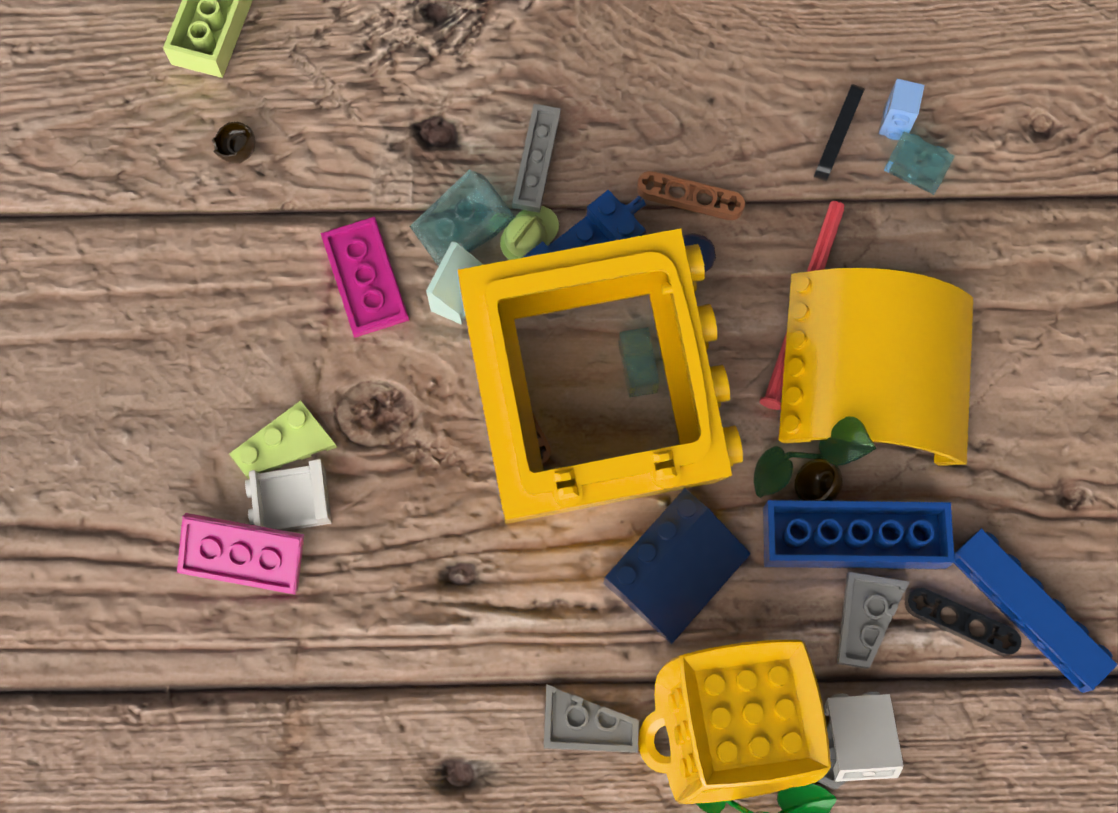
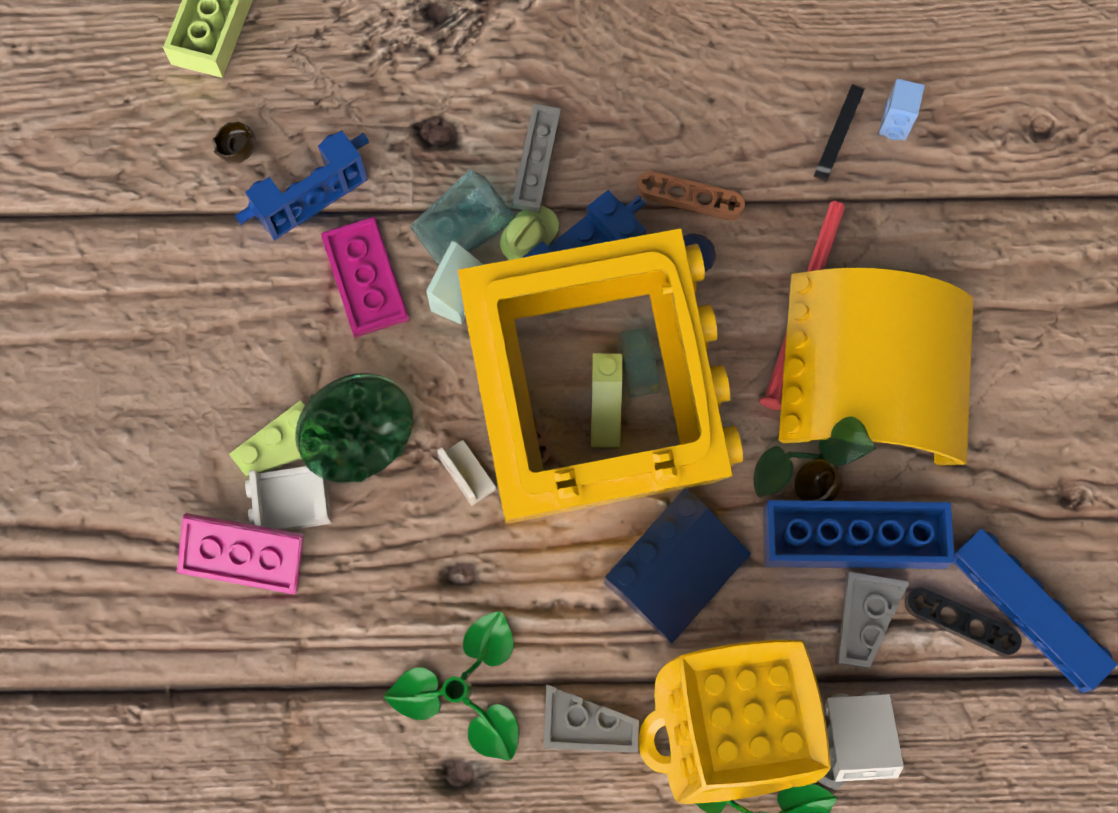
clear light blue brick [884,131,955,195] -> none
none -> blue brick [234,130,369,241]
none -> clear green bracket [295,373,413,483]
none -> green plant [384,611,519,761]
none -> white panel [437,440,496,506]
none -> yellowish green slope [591,353,622,449]

